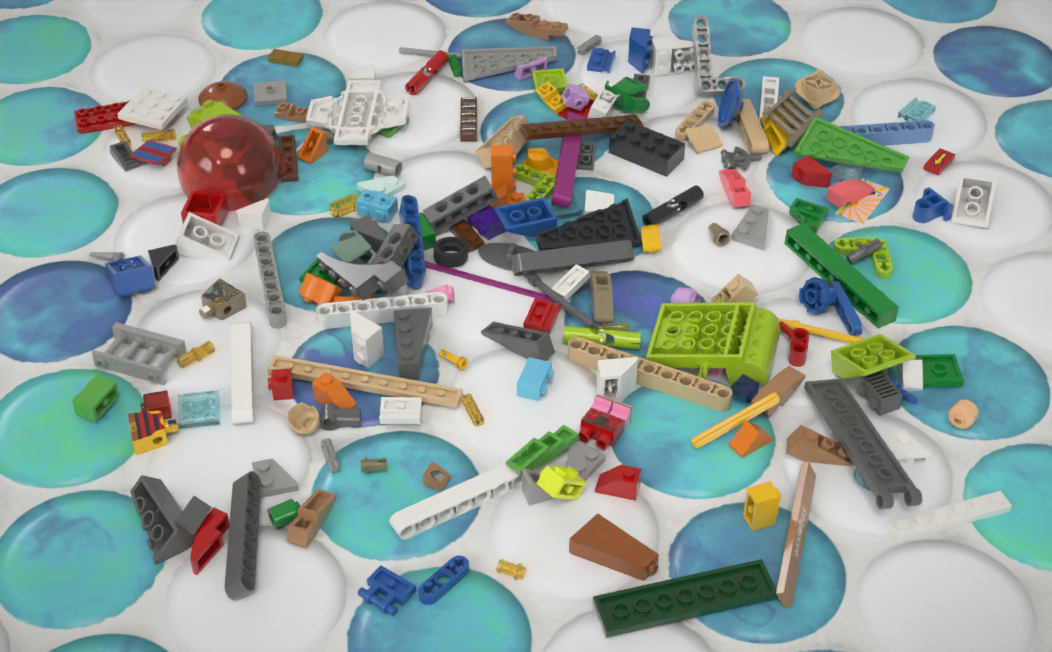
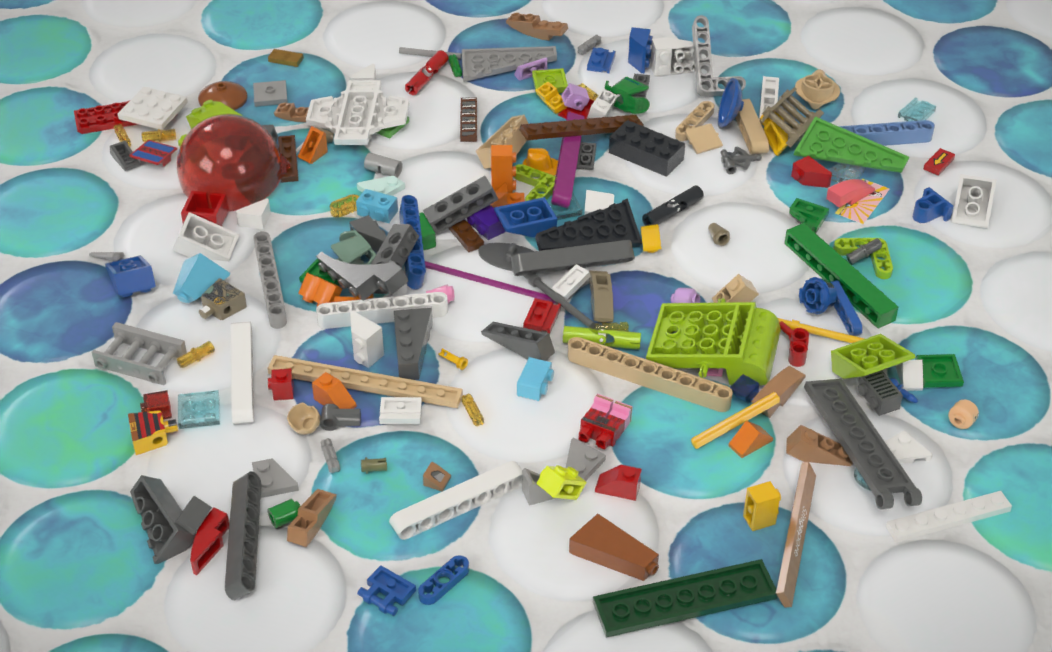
bright green brick [72,375,120,422] -> none
black slope [148,244,179,281] -> none
black tyre [433,237,468,268] -> none
clear yellow pin [496,559,526,580] -> none
bright green slope [506,425,579,474] -> none
white slope [596,357,638,404] -> none
coral slope [719,169,751,207] -> none
light grey wing [731,204,769,251] -> none
none -> medium azure slope [173,253,230,303]

